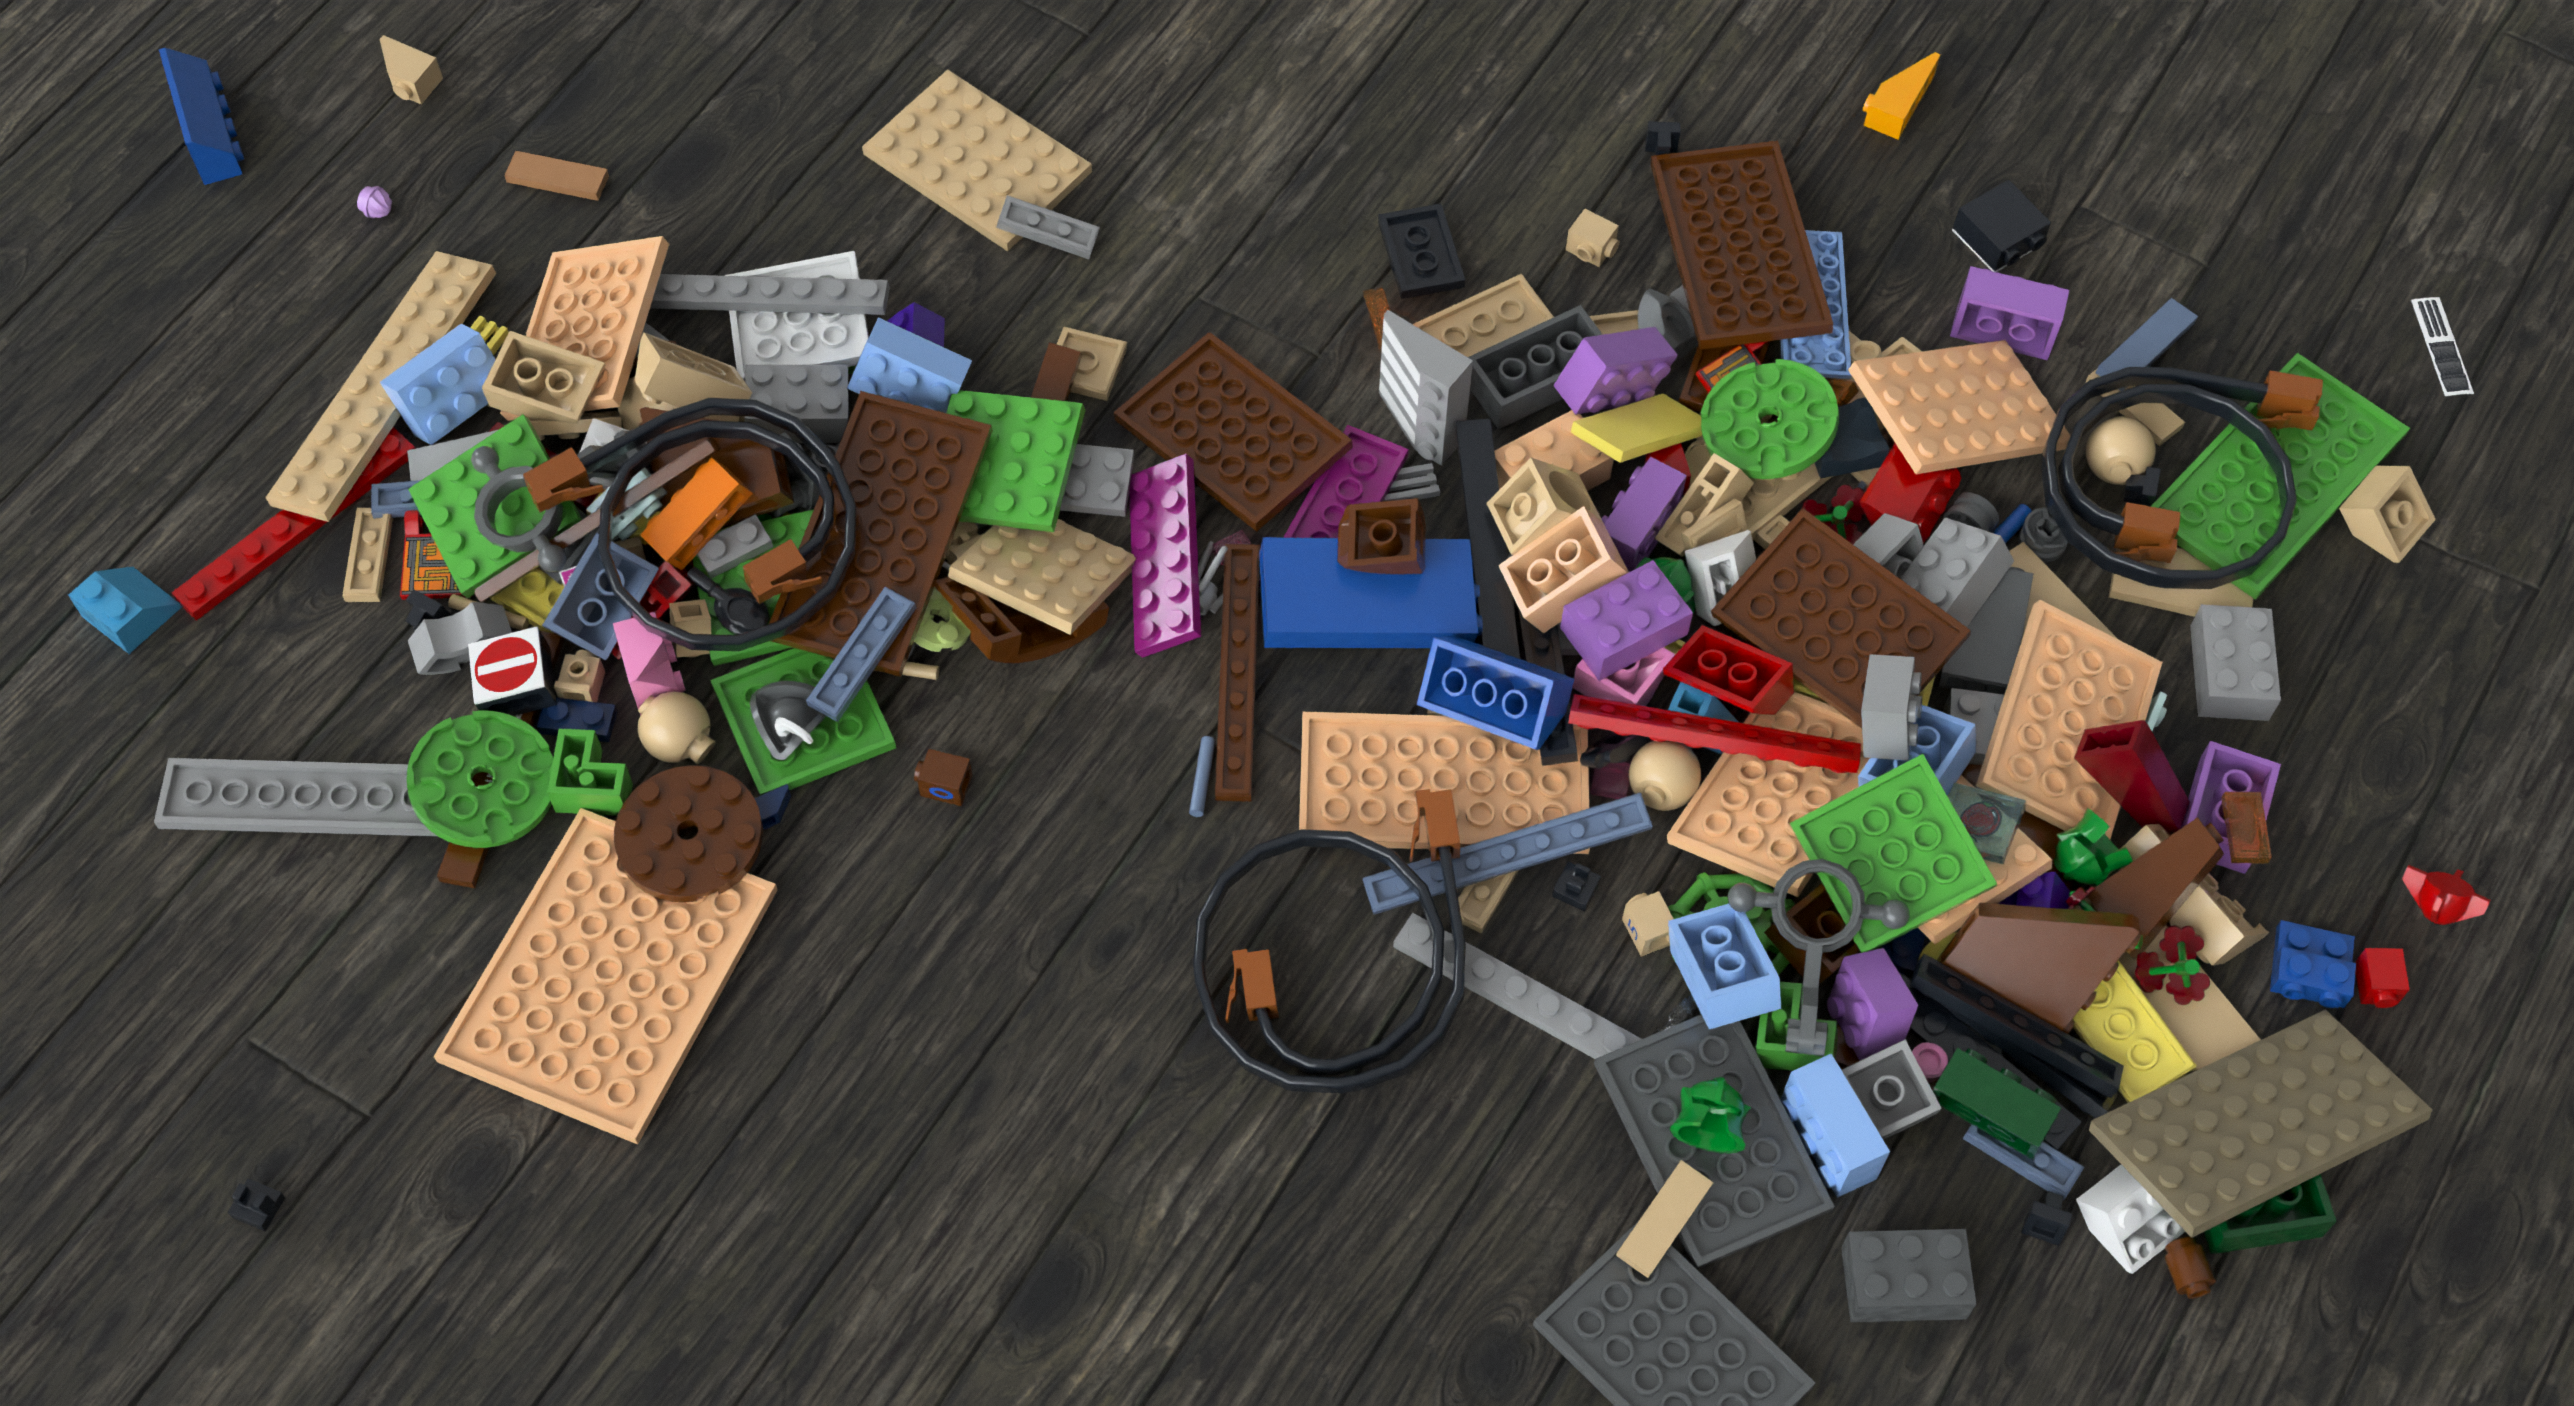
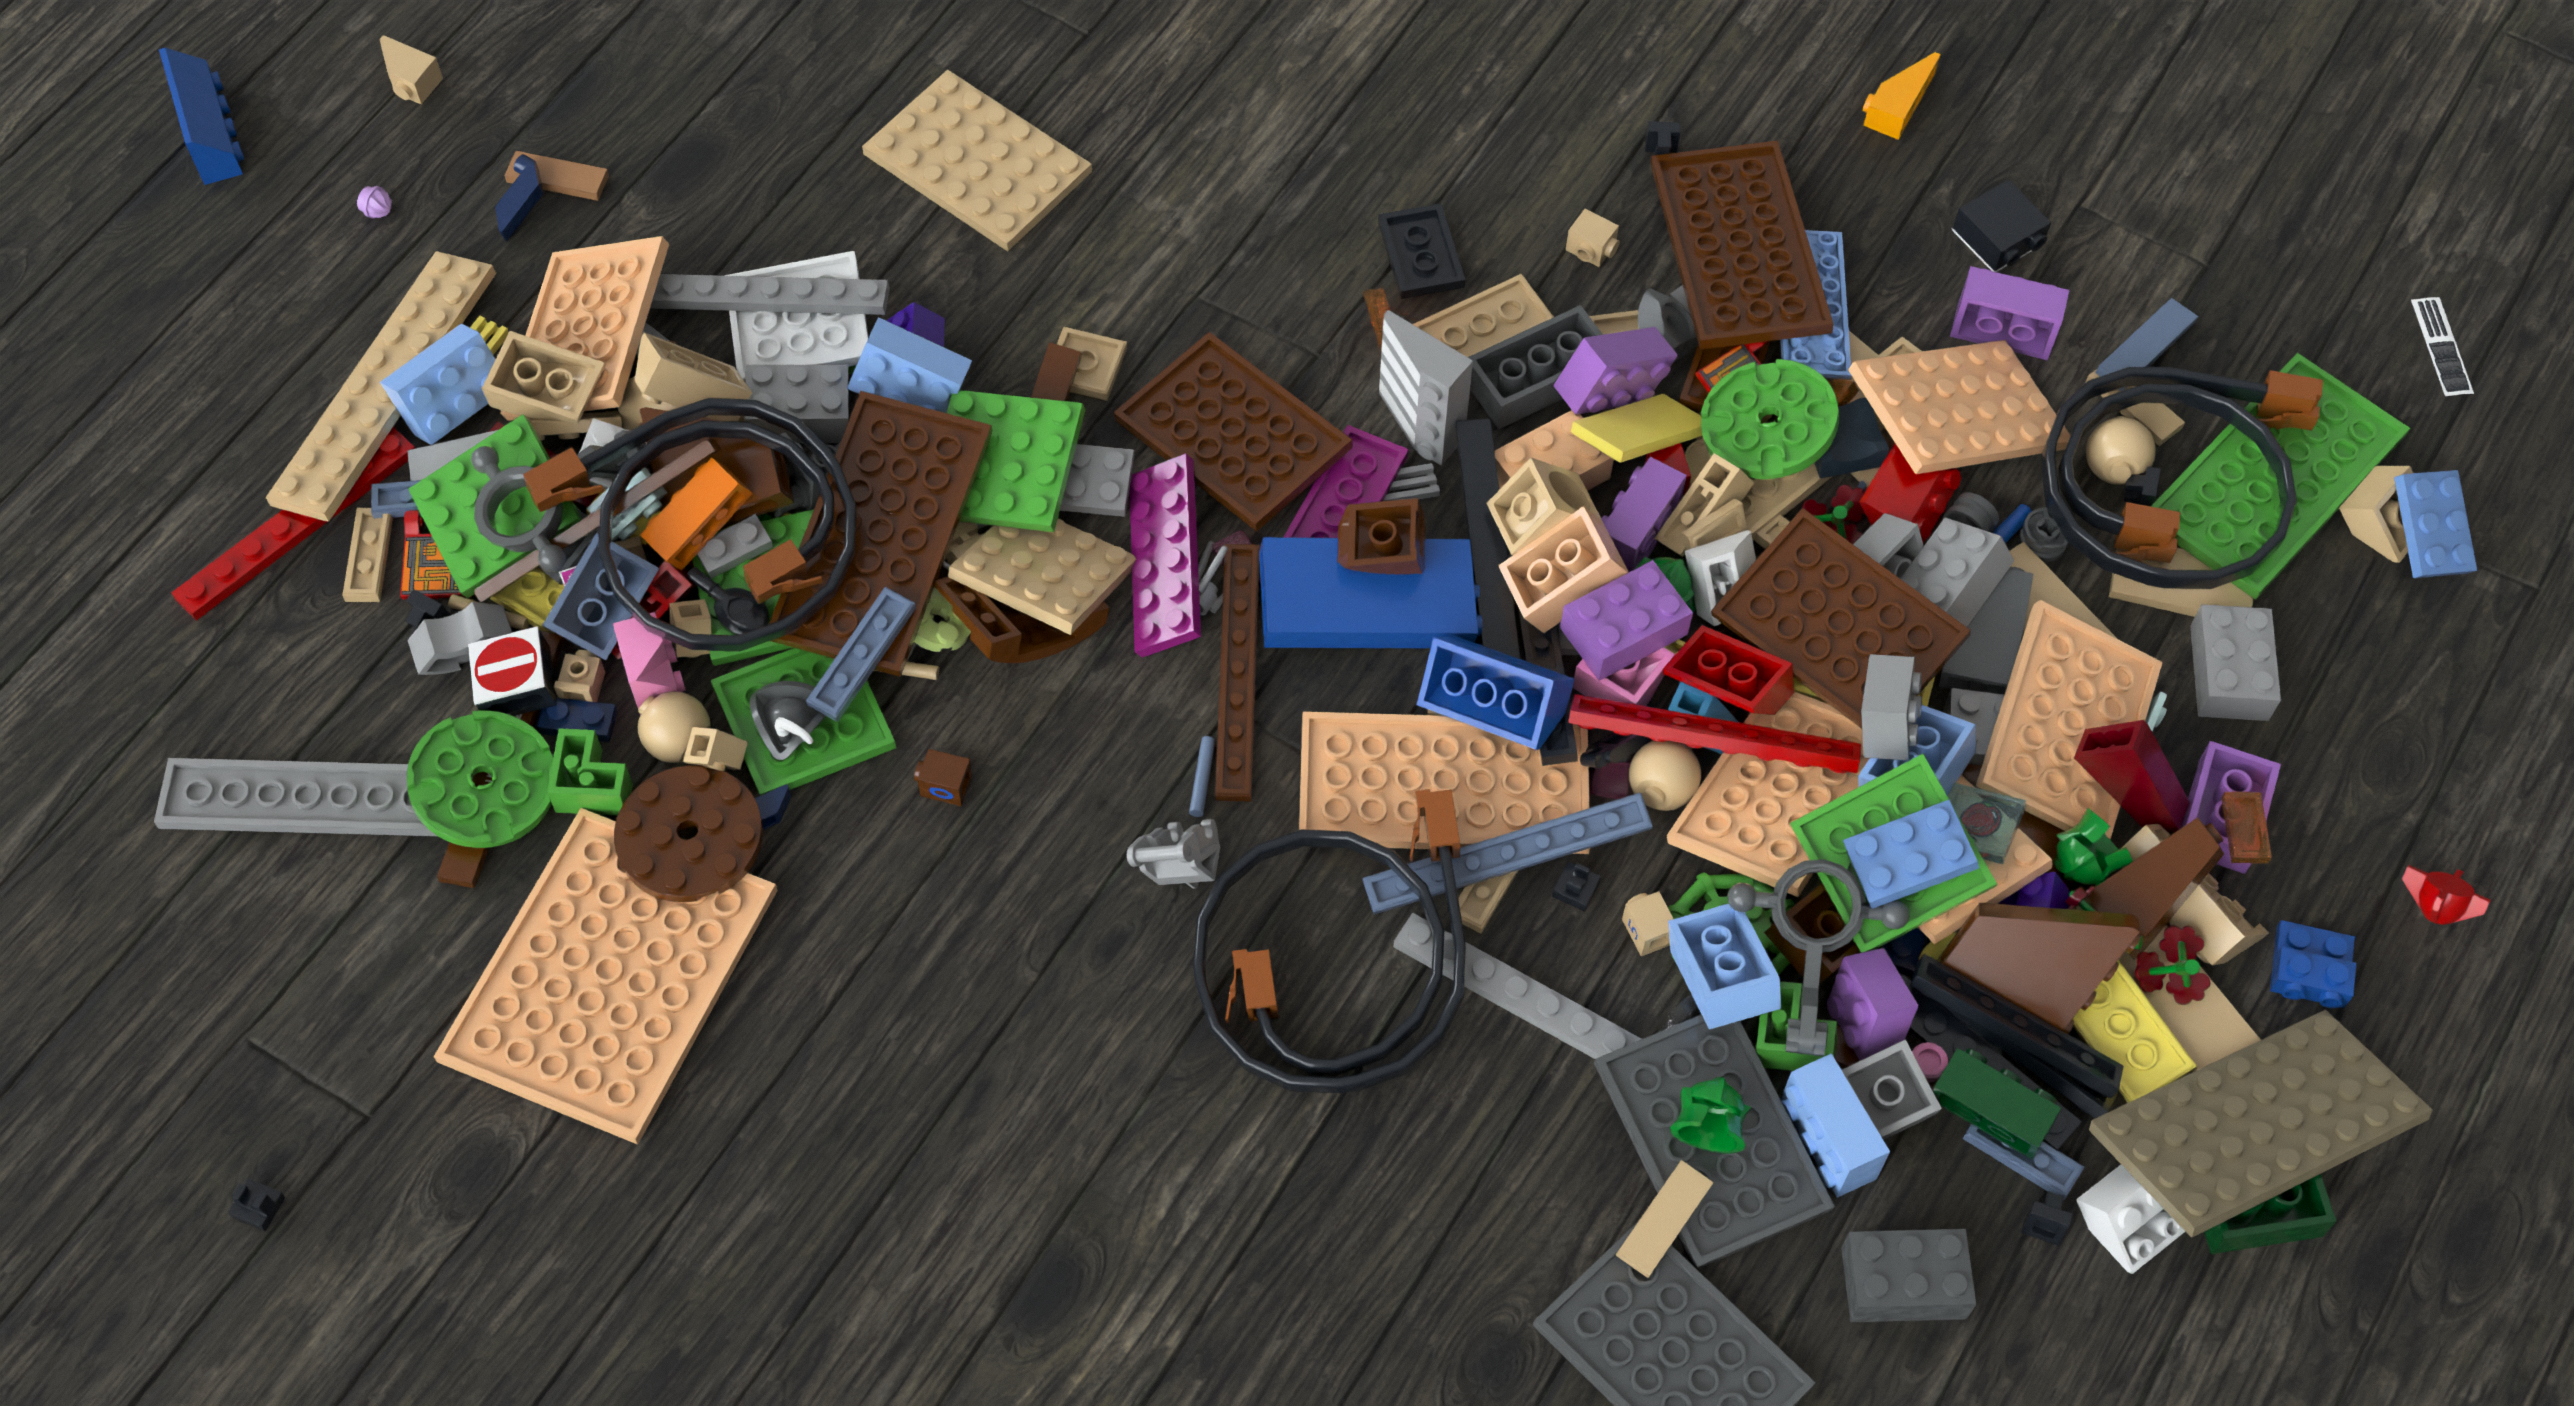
dark azure slope [68,566,182,654] -> none
light grey tile [996,195,1100,259] -> none
tan tile [1850,341,1882,365] -> none
reddish brown brick [2164,1237,2216,1299] -> none
red brick [2355,948,2410,1008] -> none
none -> dark blue piece [495,154,543,241]
none -> tan brick [683,727,748,771]
none -> light grey piece [1127,819,1220,889]
none -> medium blue plate [1843,799,1979,909]
none -> medium blue plate [2394,470,2477,578]

